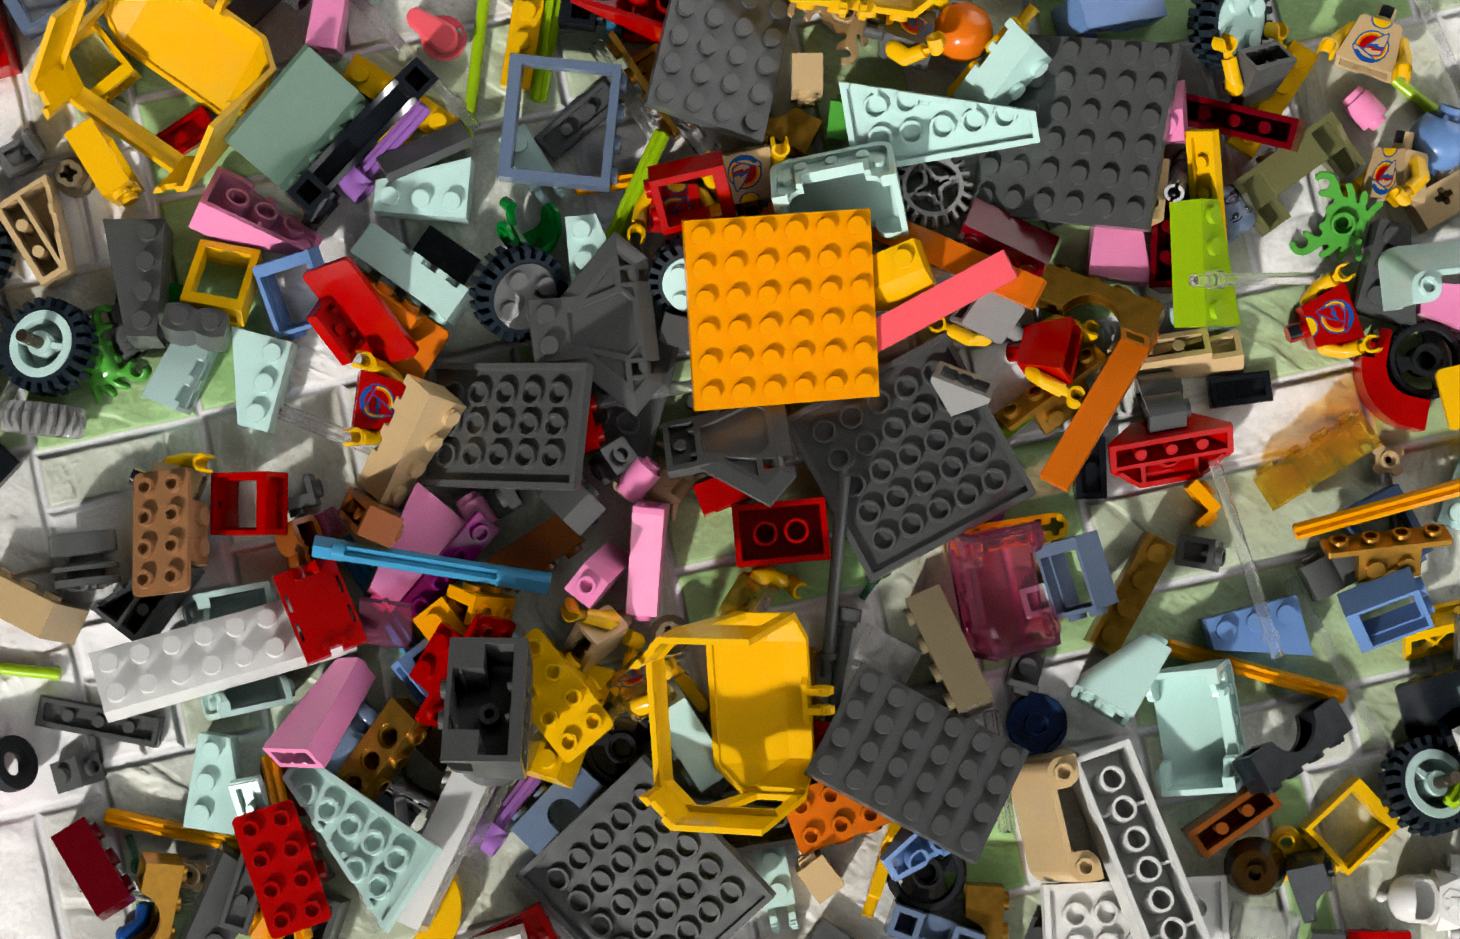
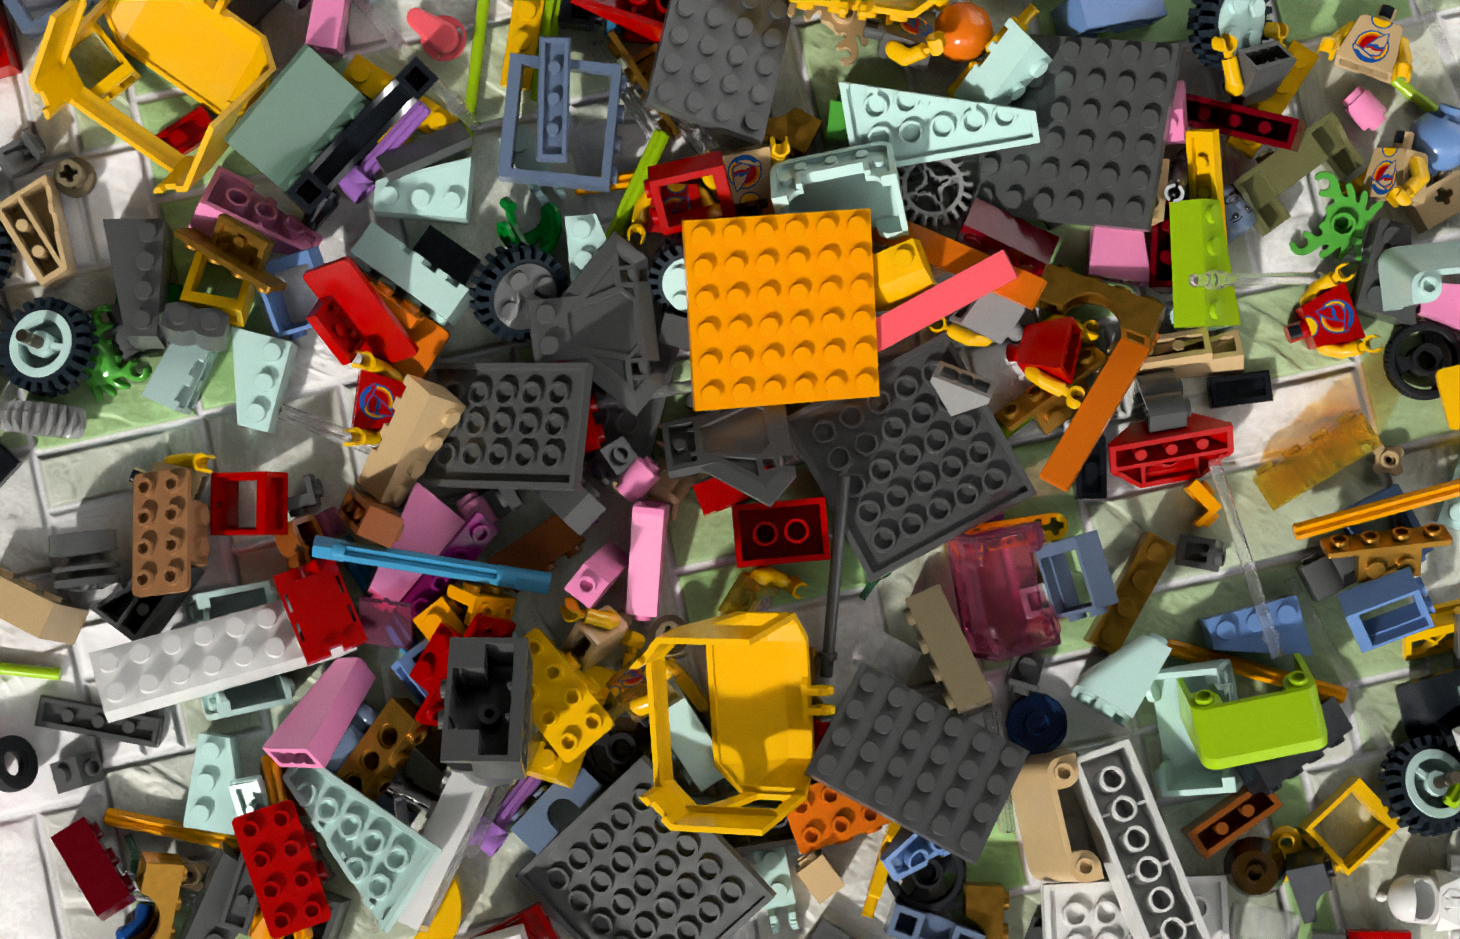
yellow window [64,117,145,207] -> none
dark grey tile [534,79,624,163] -> none
tan brick [790,53,823,108] -> none
dark grey piece [825,606,862,722] -> none
red arch [1353,327,1430,432] -> none
none -> pearl gold bracket [173,214,287,294]
none -> sand blue tile [536,36,571,163]
none -> lime windscreen [1176,653,1328,770]

